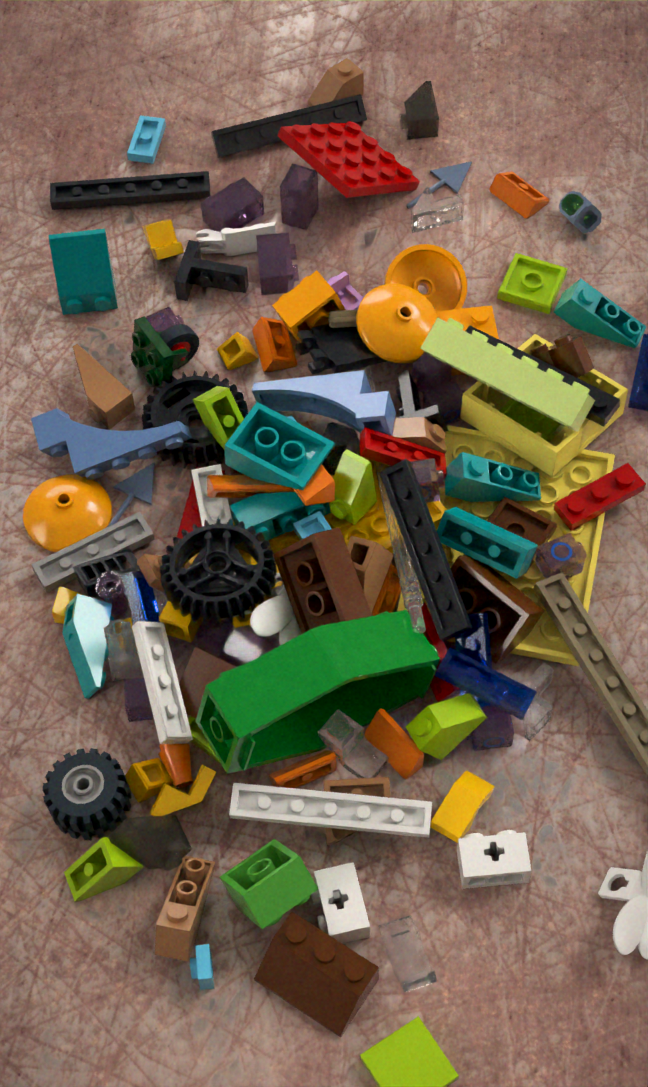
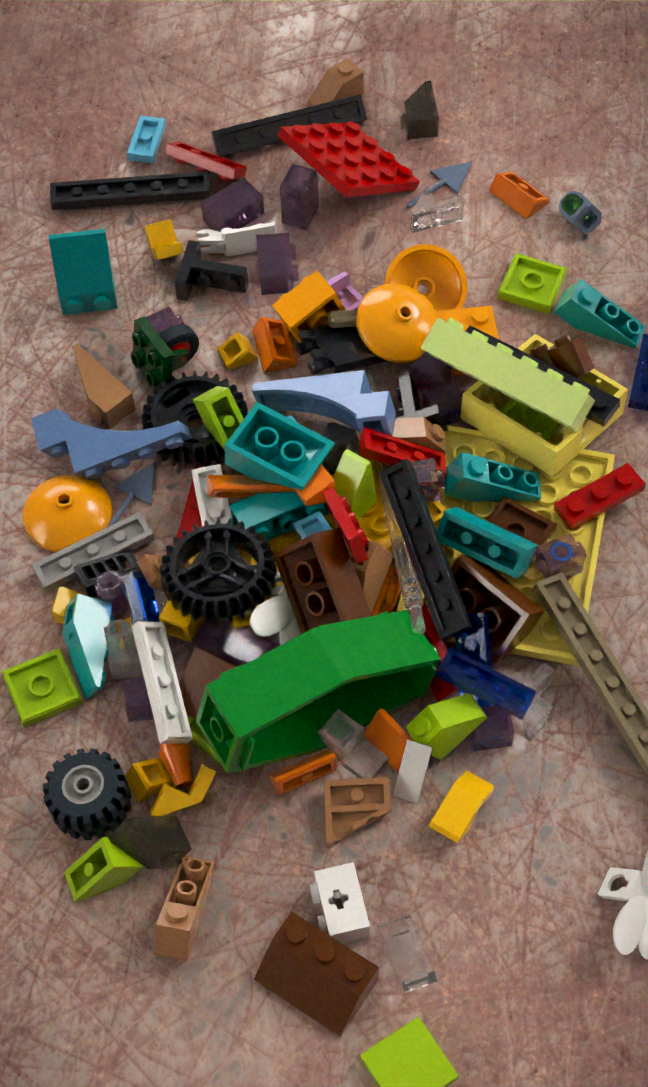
medium azure plate [190,944,214,990] -> none
bright green brick [219,839,318,929] -> none
white plate [229,783,432,838] -> none
white brick [457,830,531,889] -> none
none -> lime tile [1,648,83,728]
none -> red plate [165,141,247,182]
none -> red plate [322,487,370,564]
none -> white sticker [393,740,432,804]

